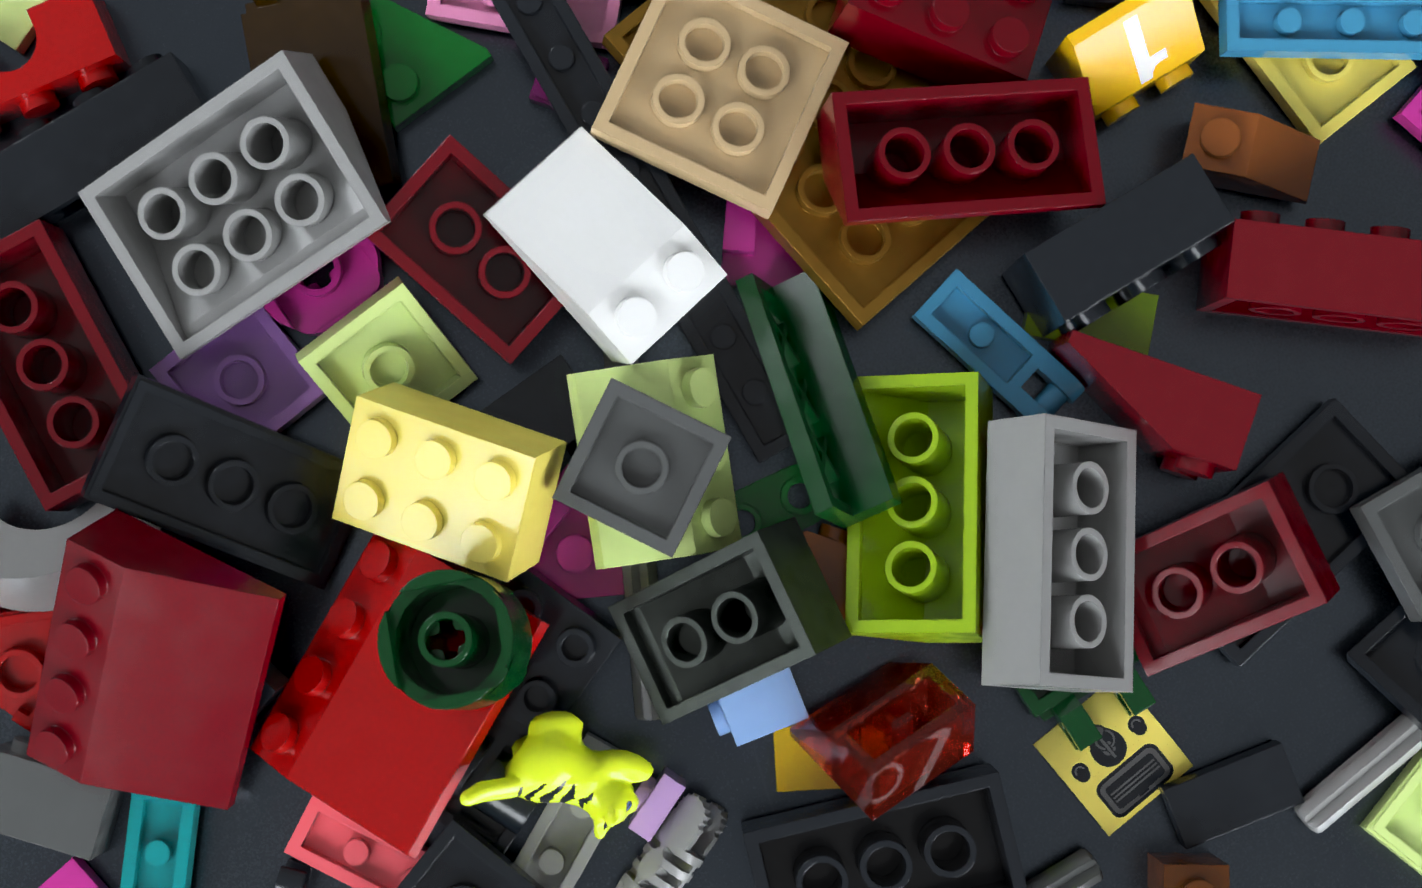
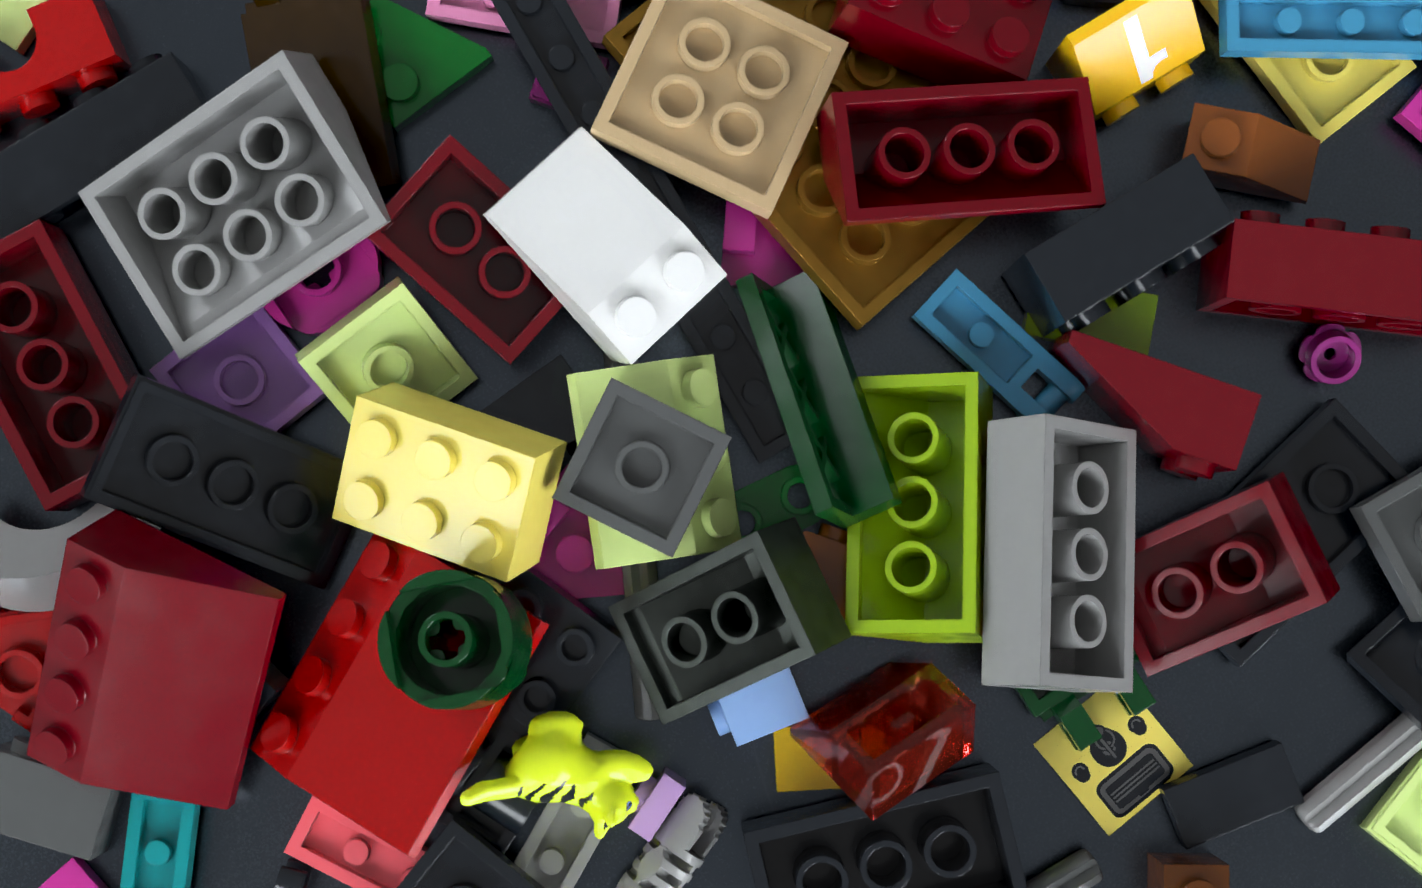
none -> magenta plate [1298,323,1362,384]

